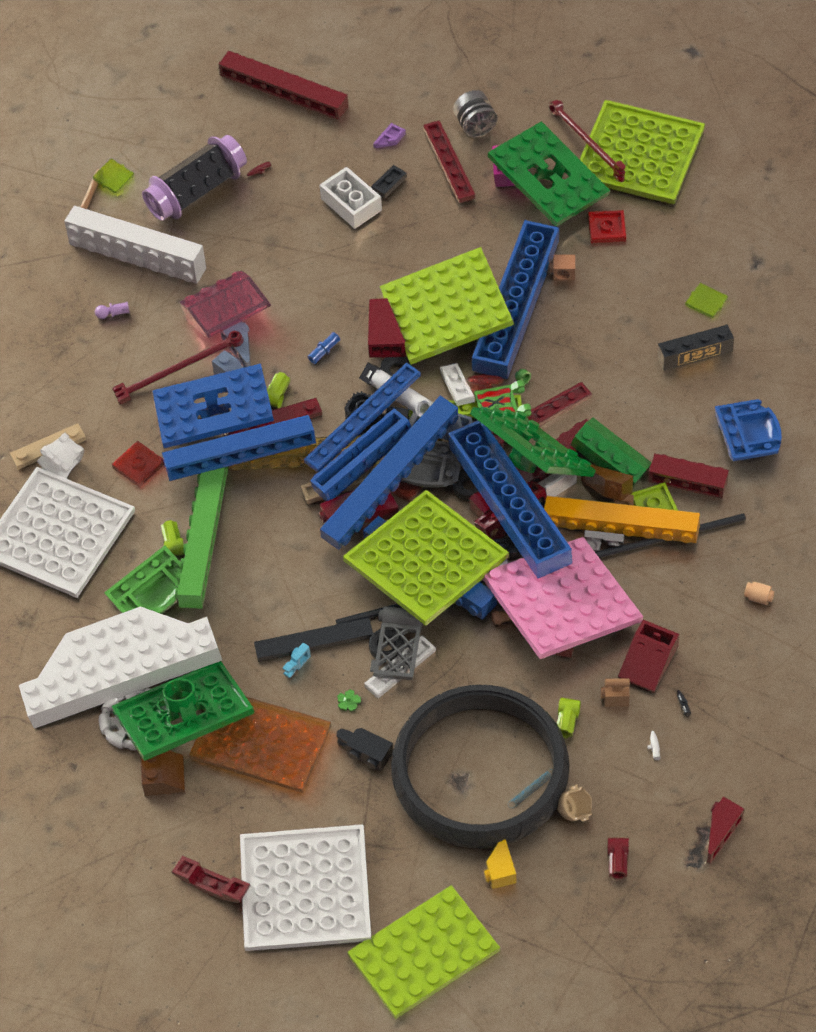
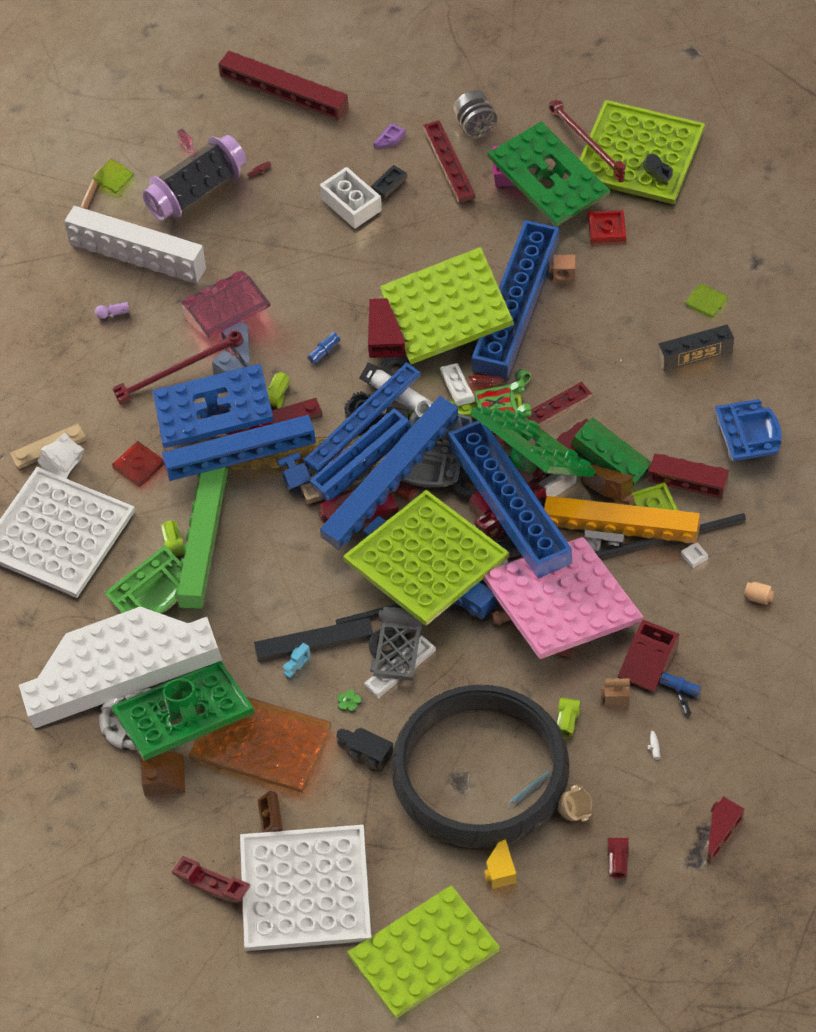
none -> clear pink tile [177,128,194,153]
none -> reddish brown brick [257,790,283,833]
none -> blue brick [277,452,312,491]
none -> black piece [643,154,673,184]
none -> blue pin [659,672,702,698]
none -> white tile [681,543,708,569]

